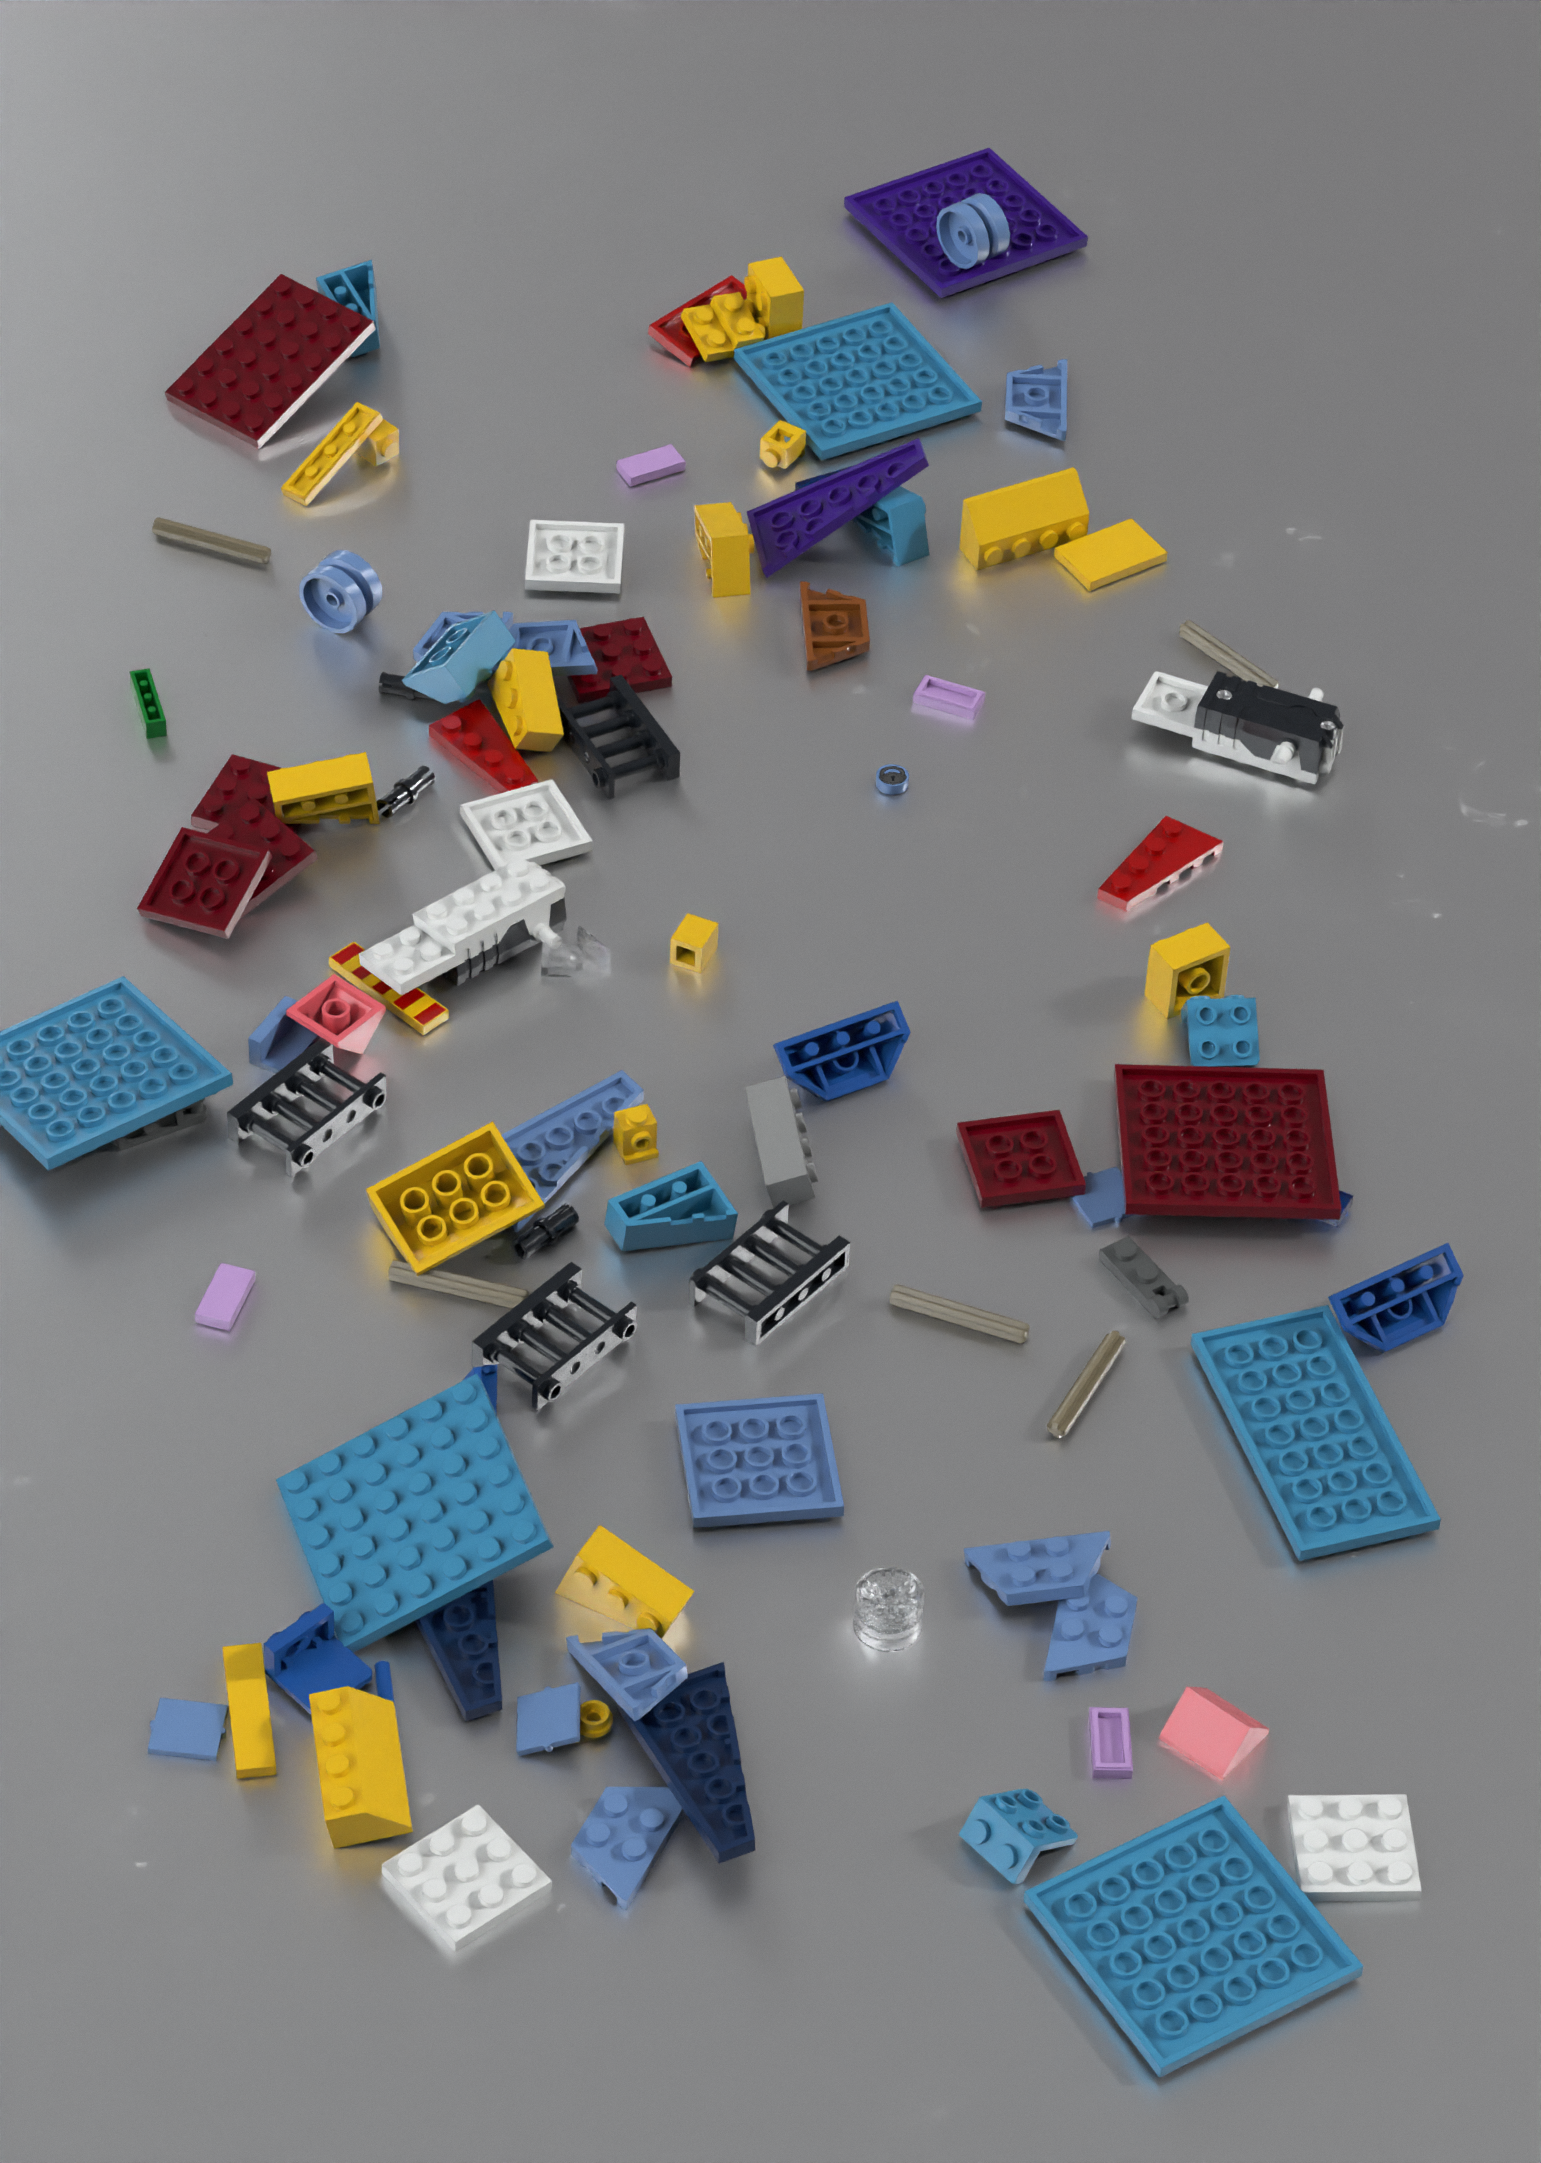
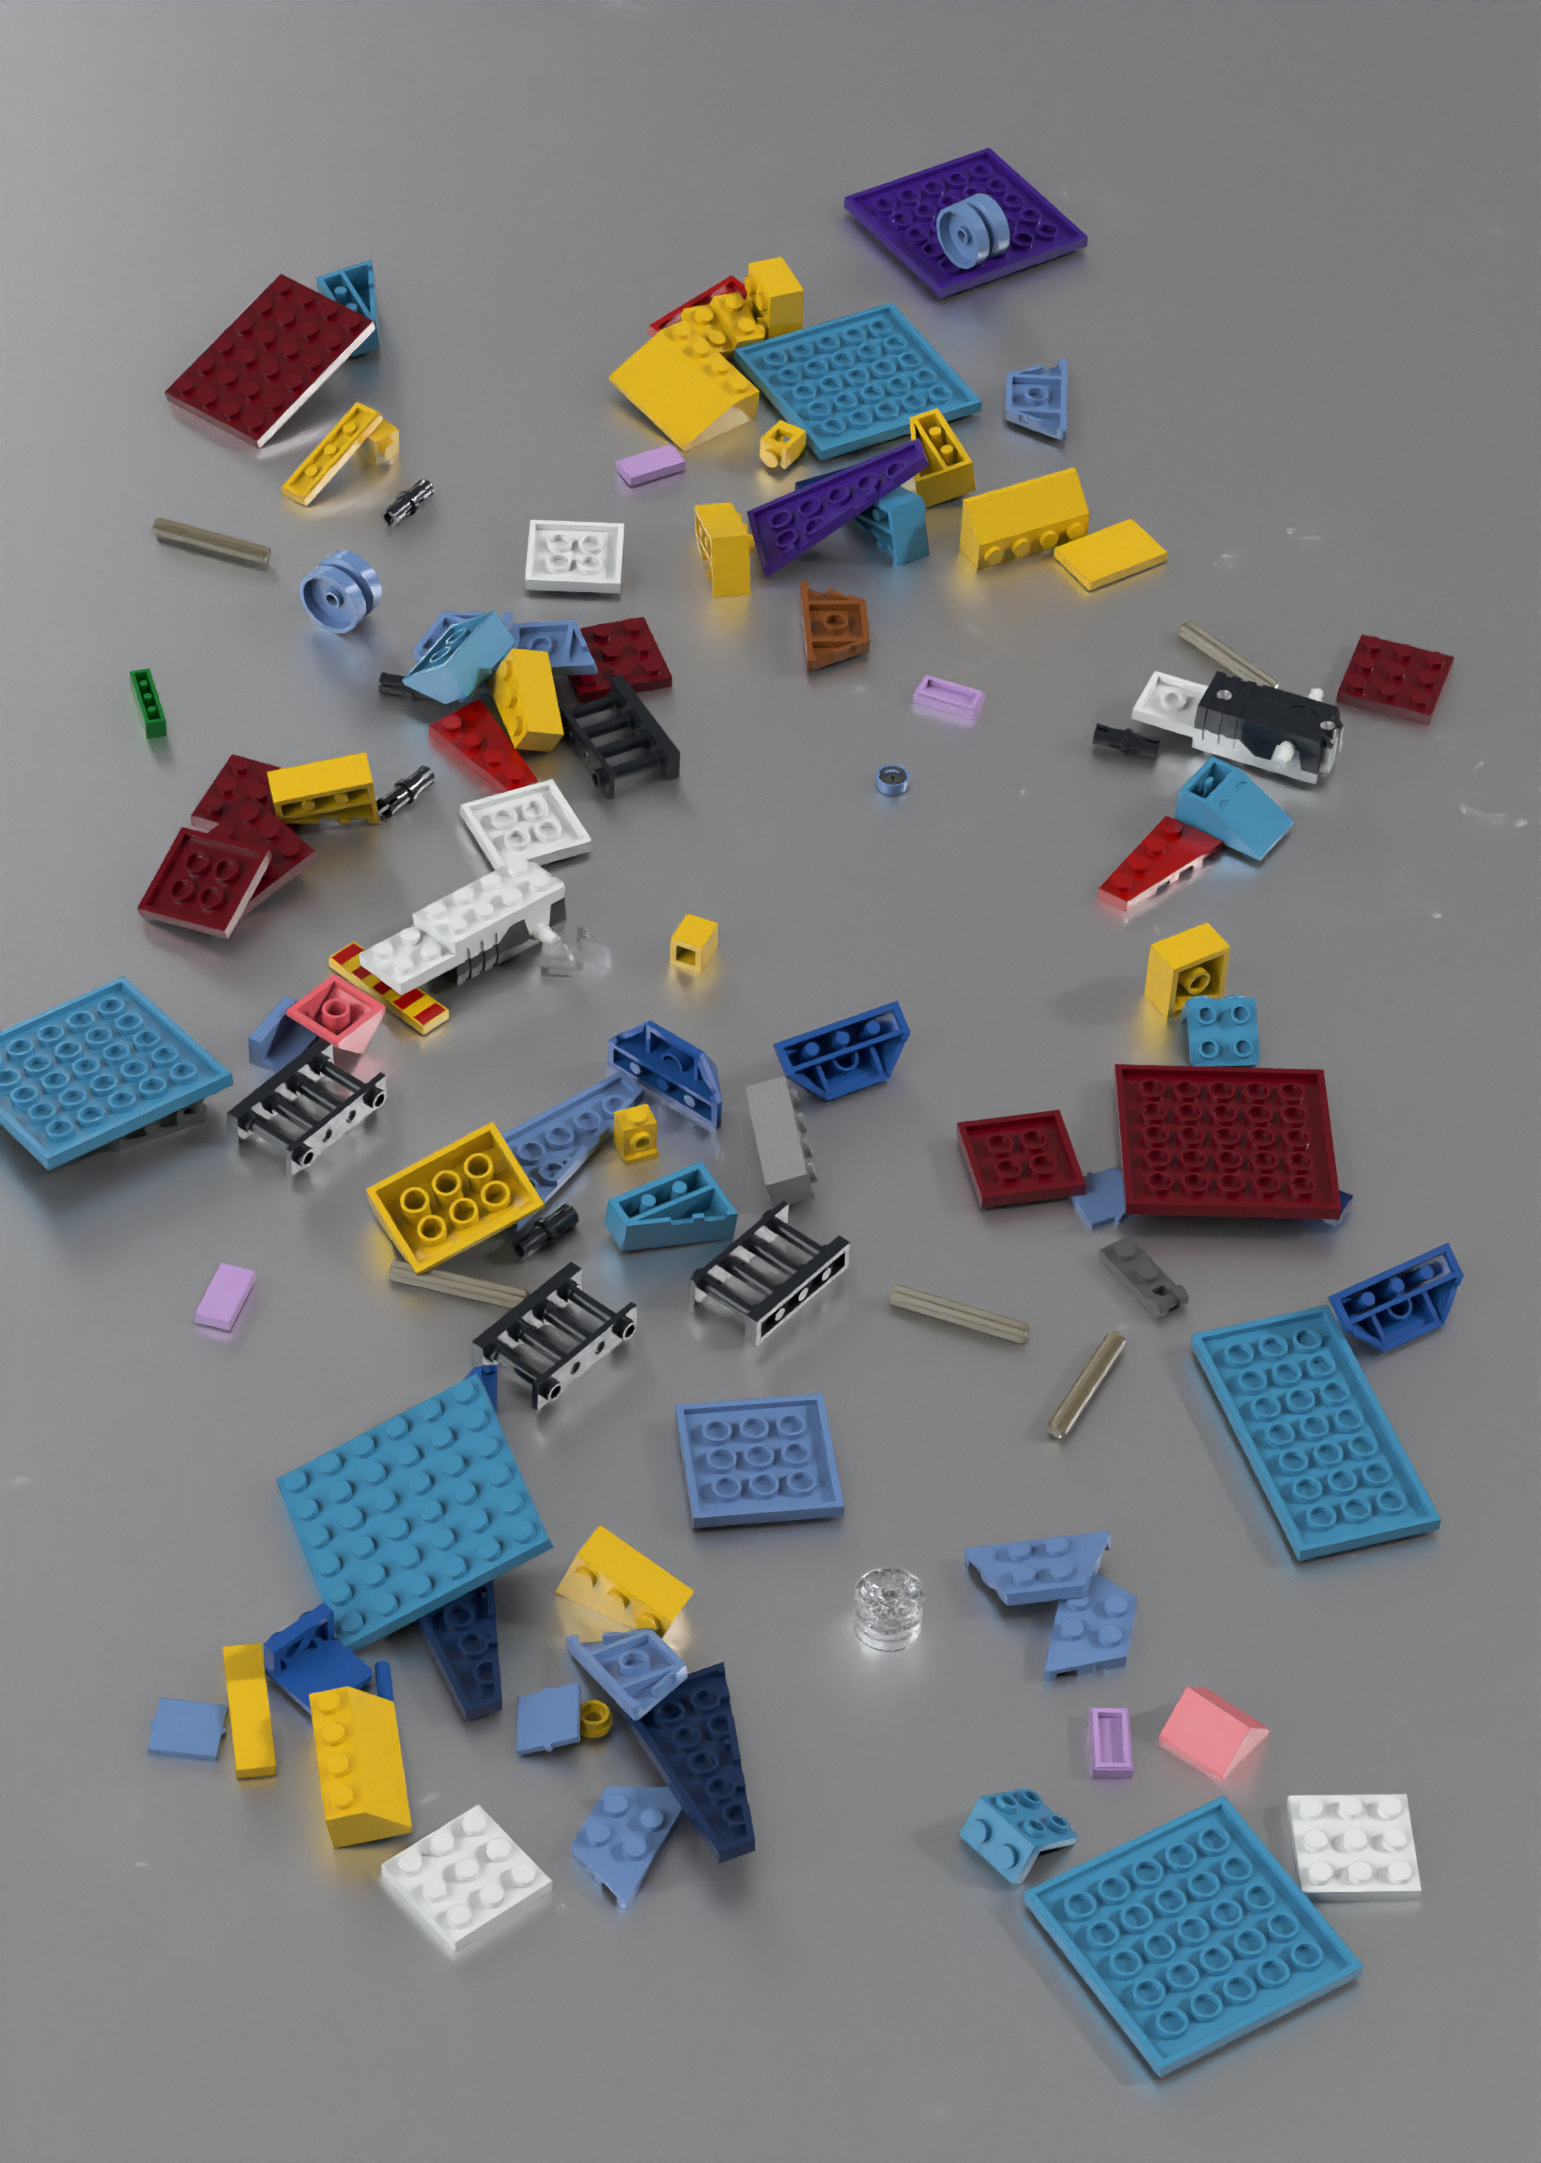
none -> black pin [381,478,435,528]
none -> blue wedge [608,1020,722,1130]
none -> yellow slope [609,320,760,452]
none -> yellow wedge [909,408,976,508]
none -> black pin [1092,723,1161,759]
none -> dark azure slope [1175,756,1294,861]
none -> dark red plate [1336,634,1454,725]

